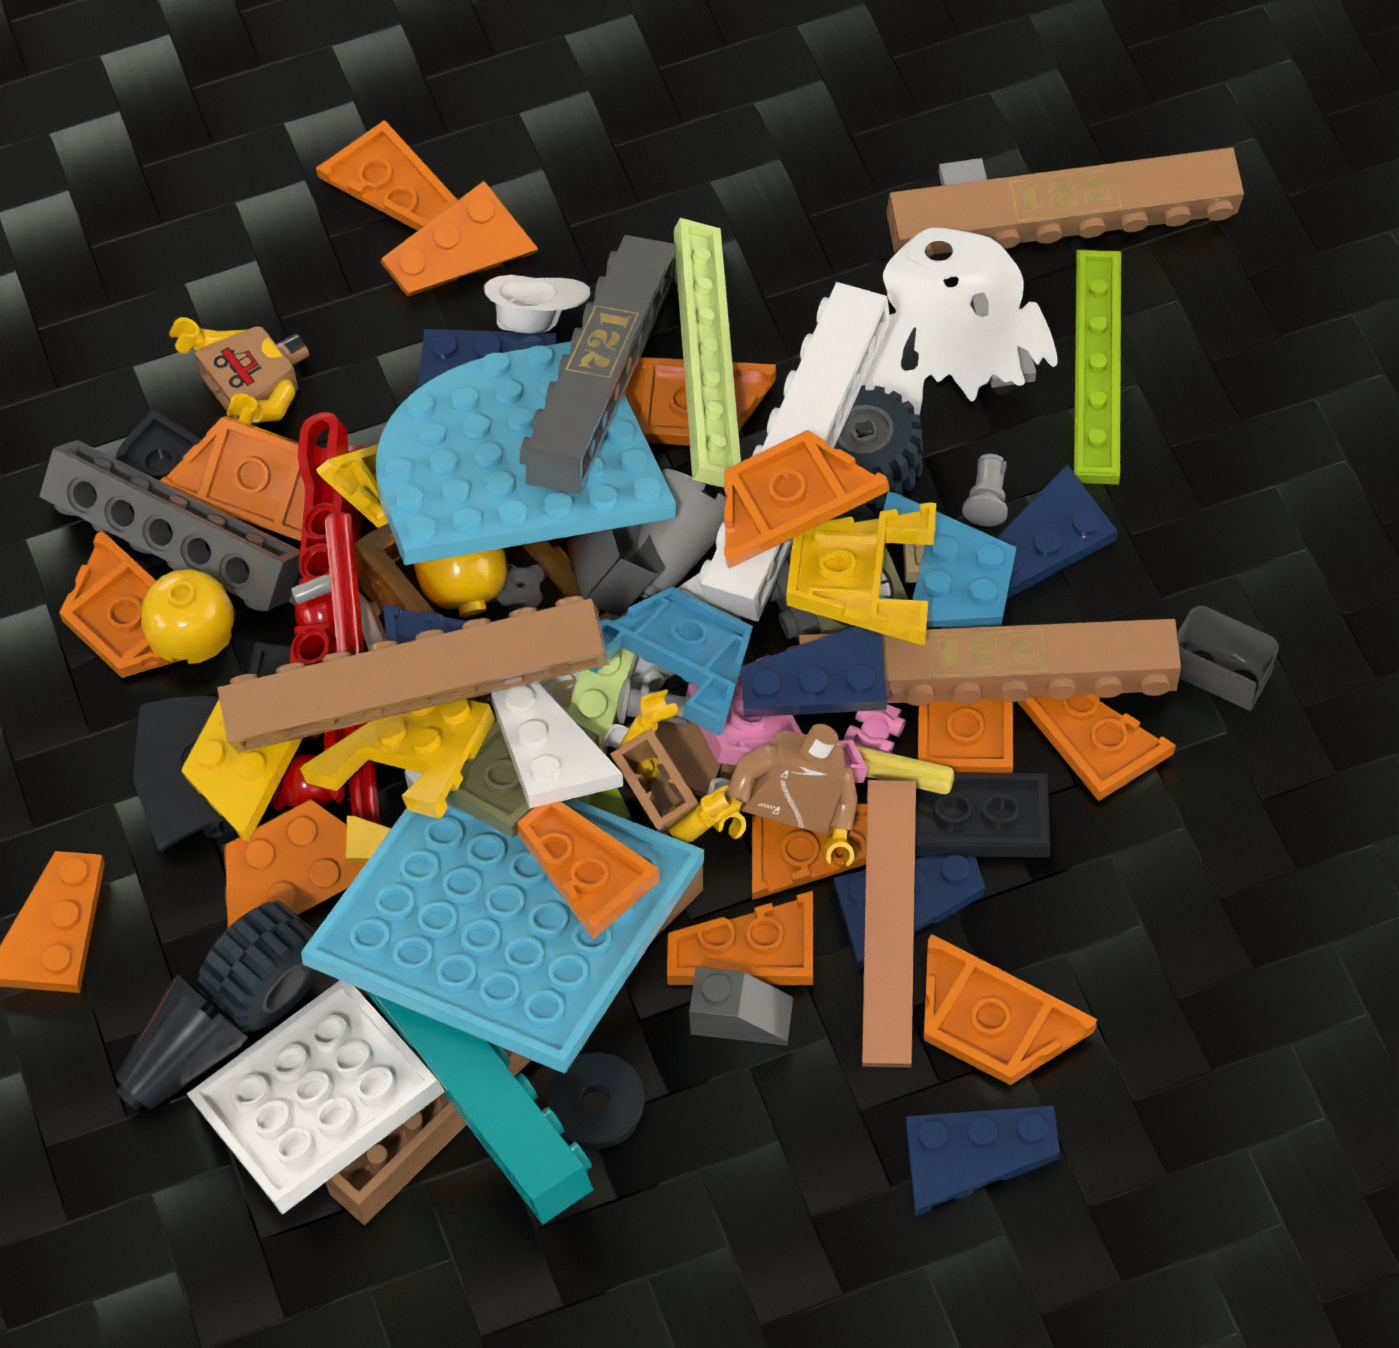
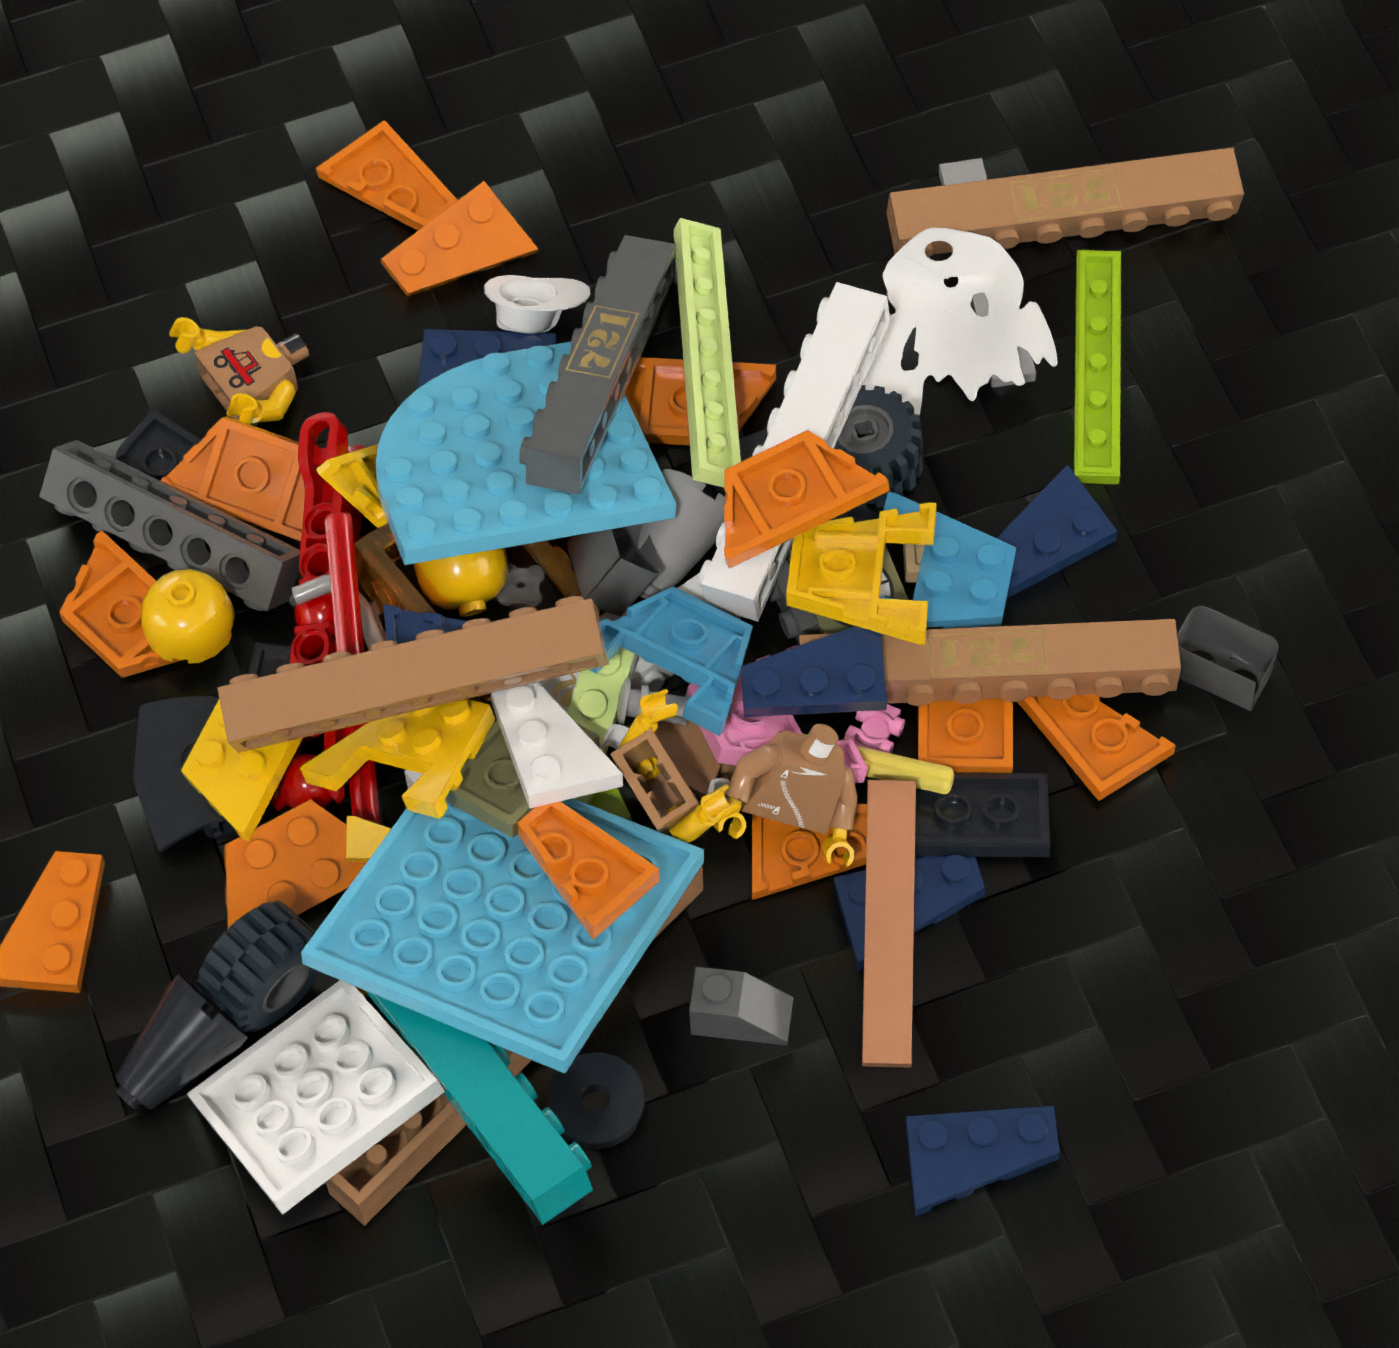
orange wing [667,891,813,985] -> none
orange wing [924,934,1098,1085] -> none
light grey pin [962,454,1008,527] -> none

